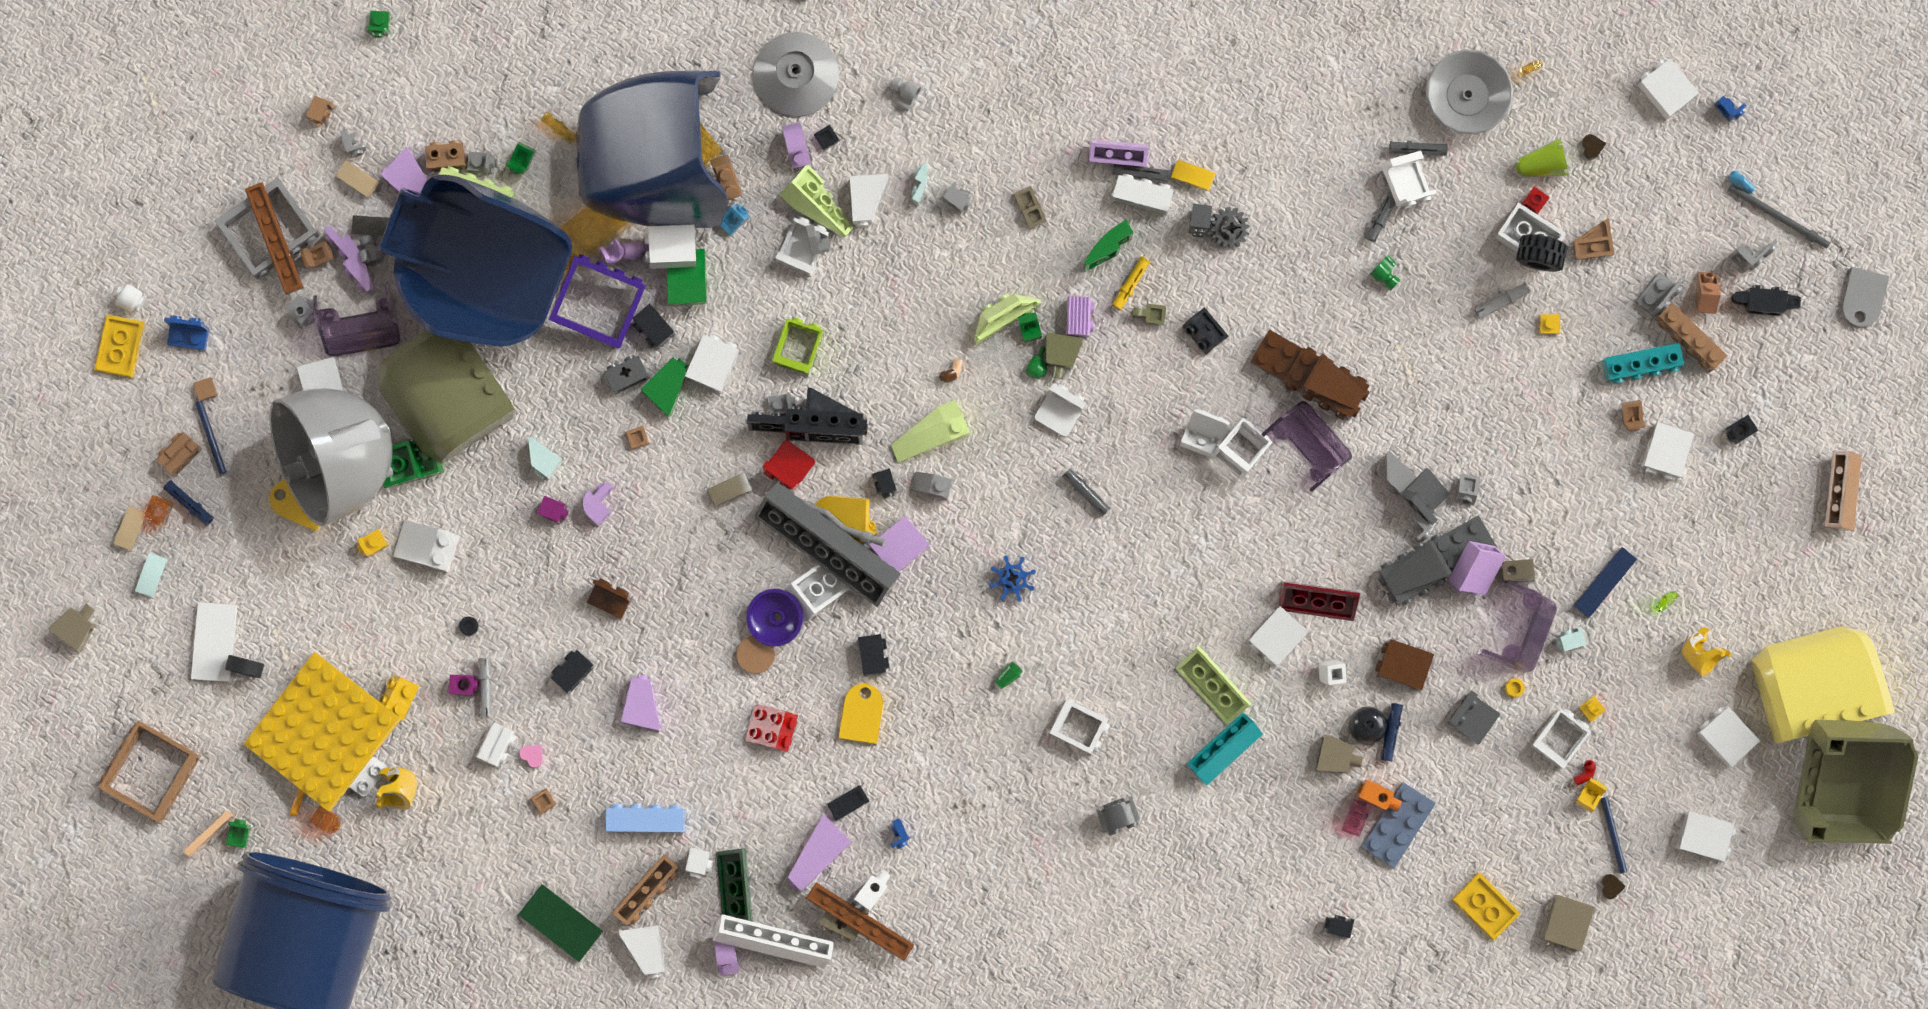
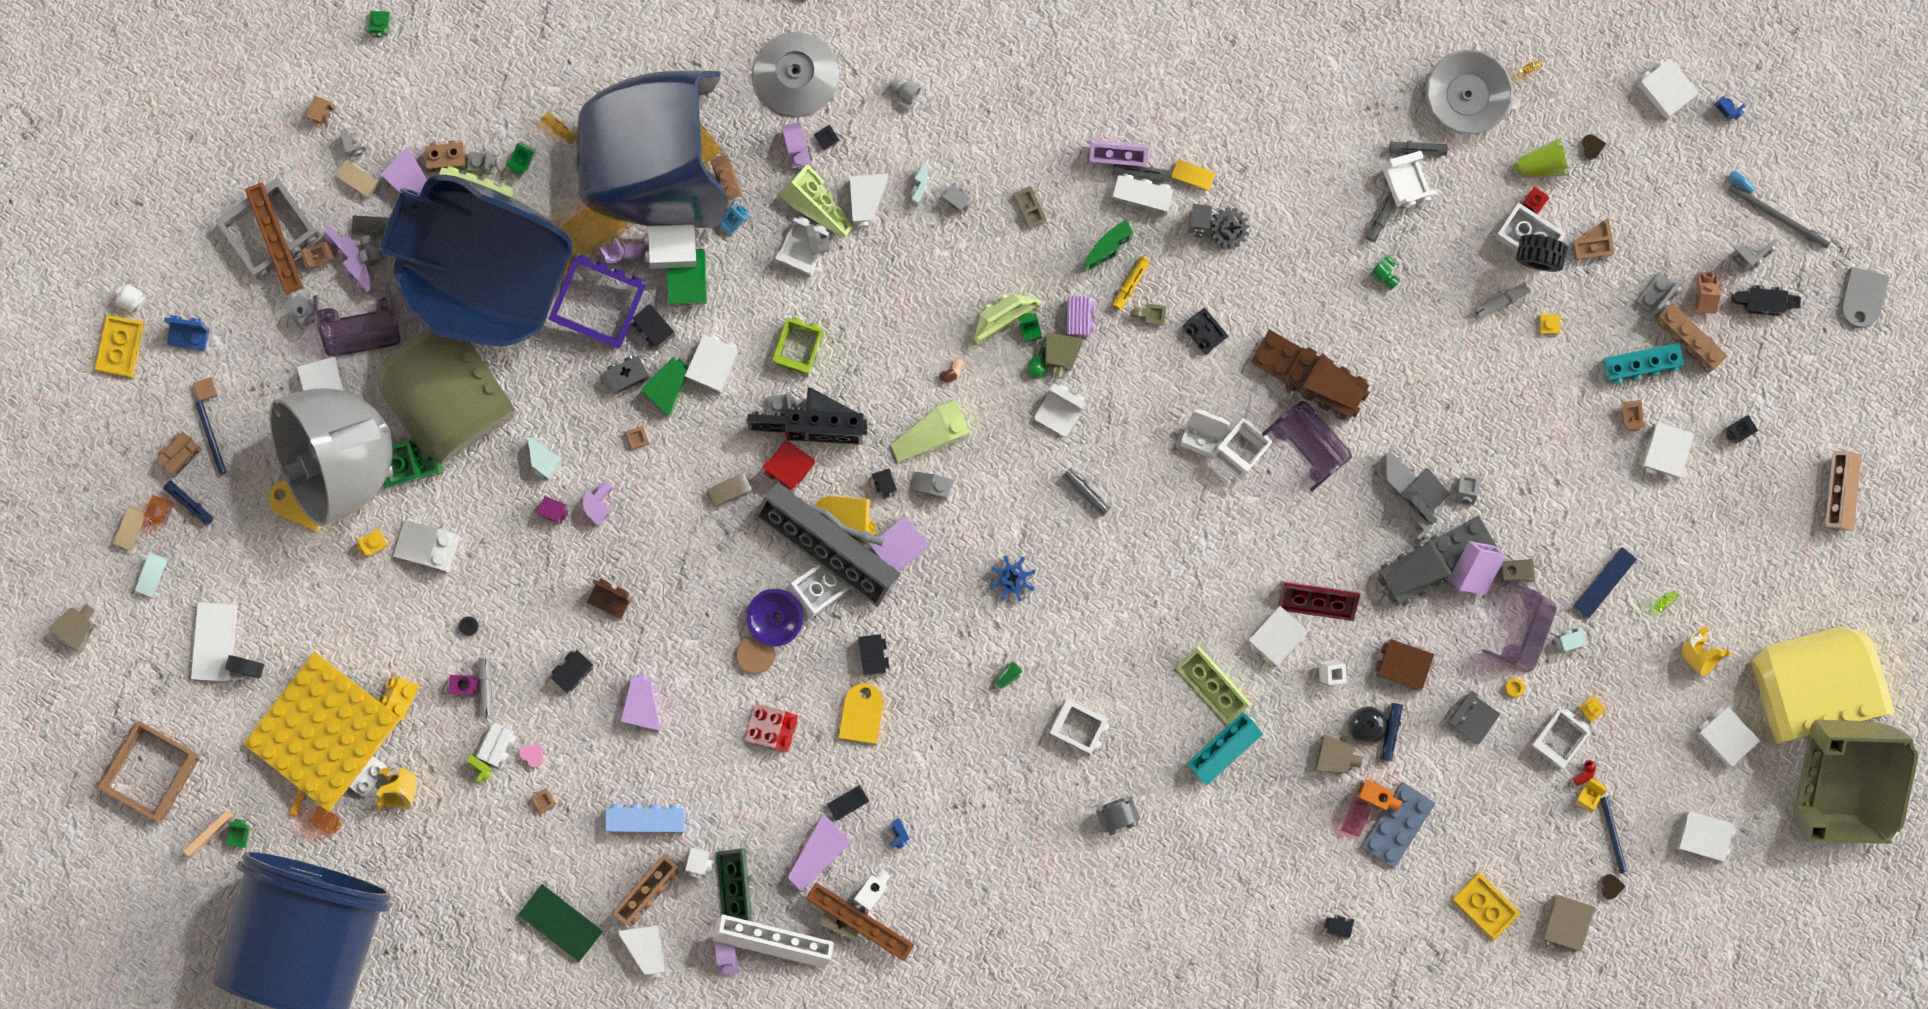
none -> lime bracket [467,754,492,784]

